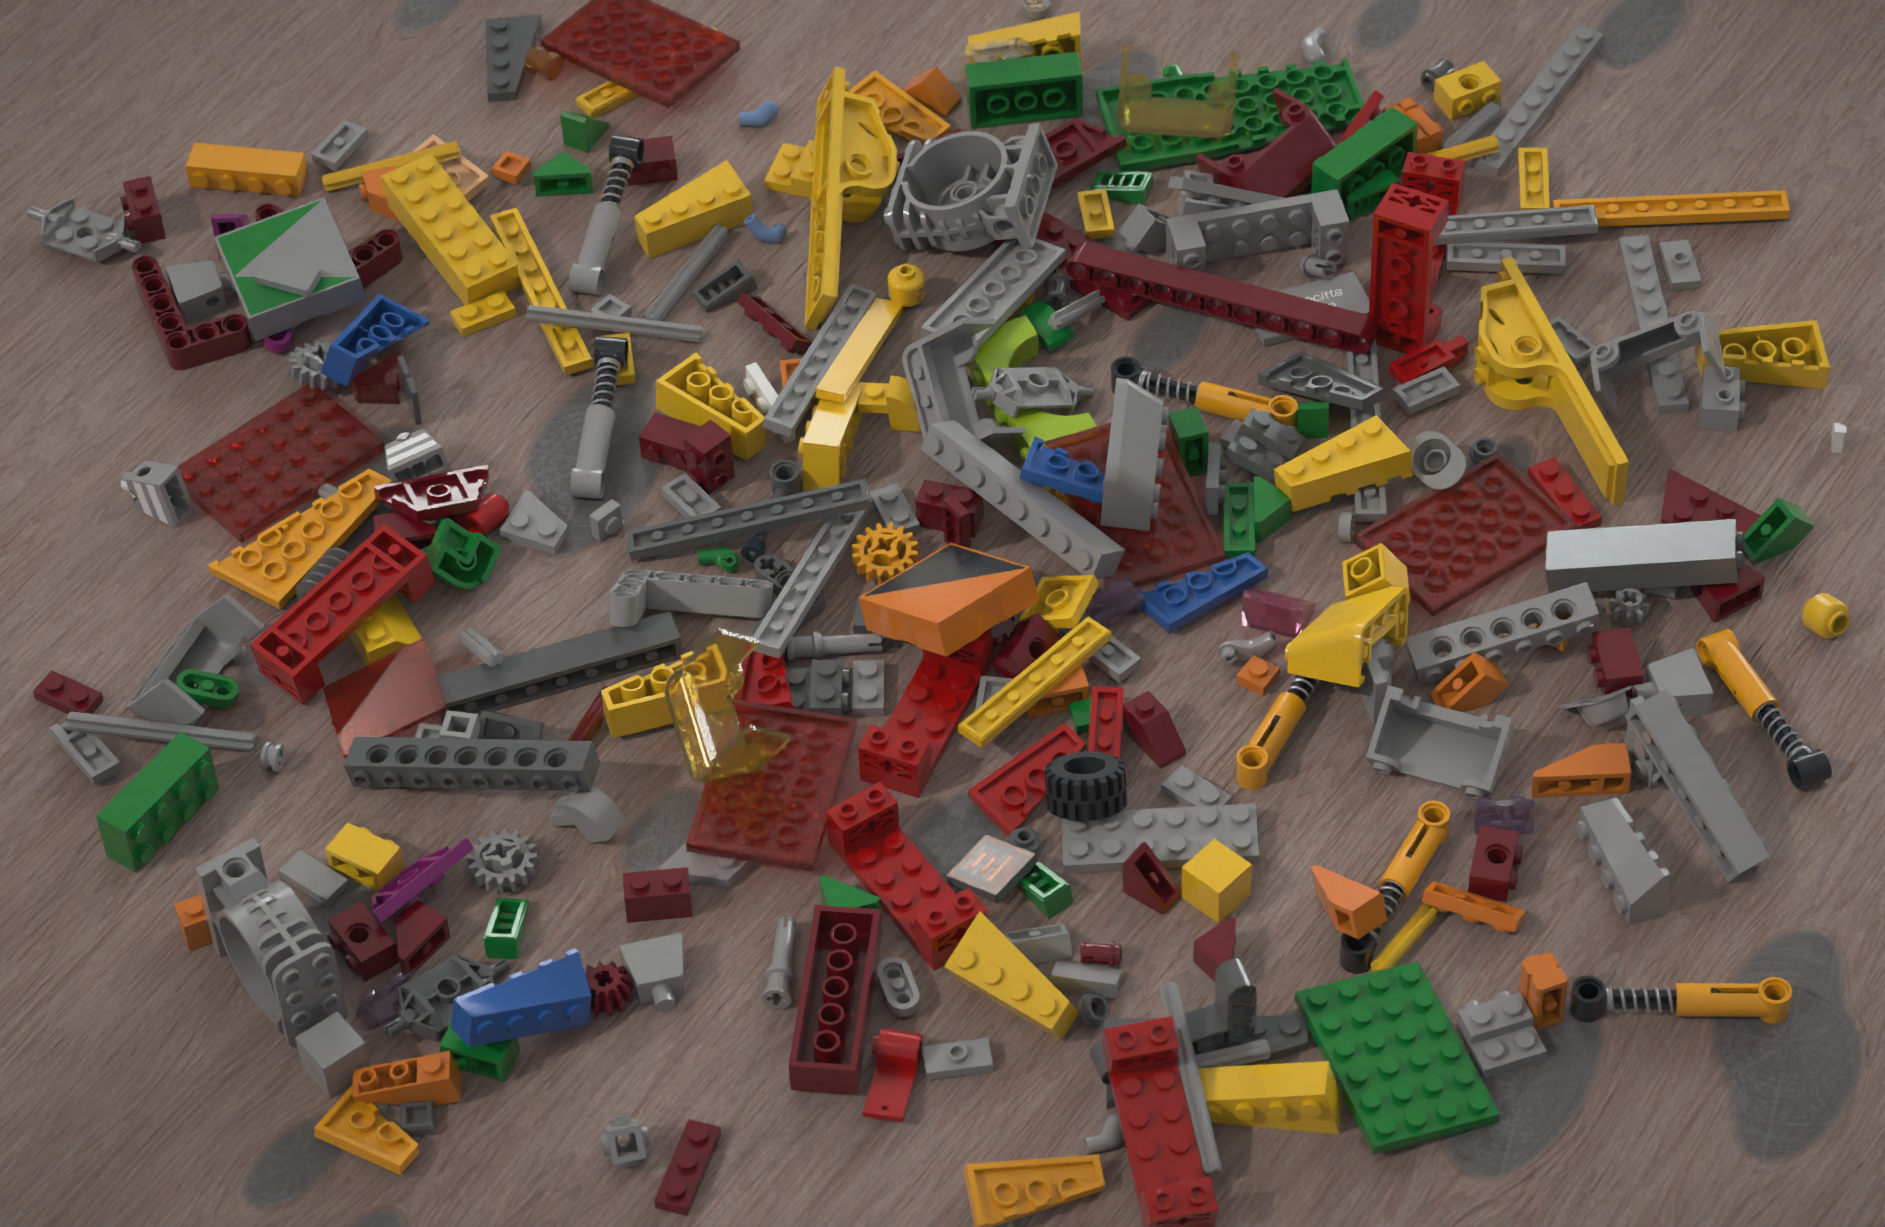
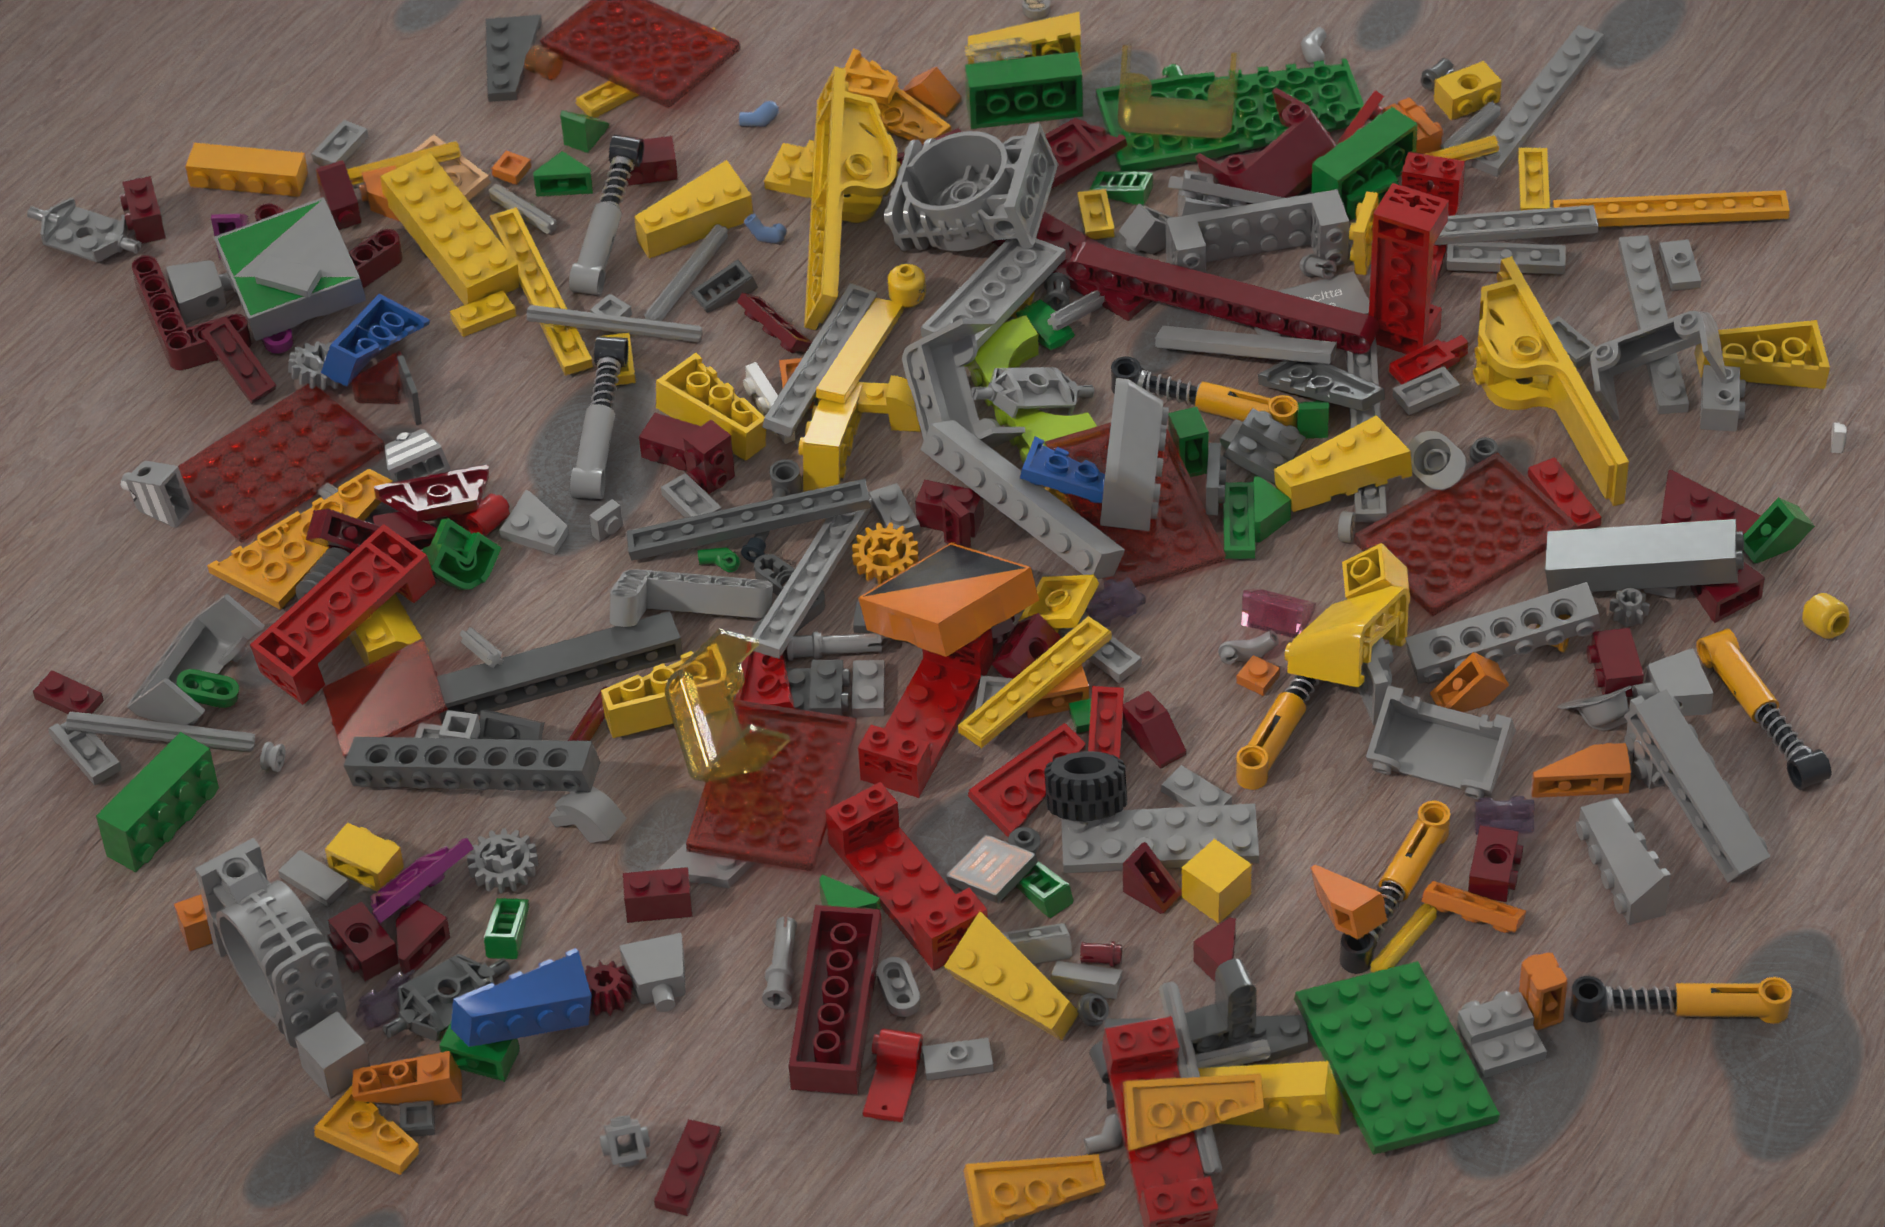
blue wing [1131,552,1268,634] -> none
none -> dark red plate [201,316,276,405]
none -> dark red brick [306,509,380,554]
none -> dark red slope [316,160,362,230]
none -> light grey axle [488,184,557,234]
none -> light orange wing [844,49,899,105]
none -> light orange wing [1123,1073,1264,1152]
none -> light grey tile [1155,326,1337,364]
none -> yellow plate [1349,192,1379,275]

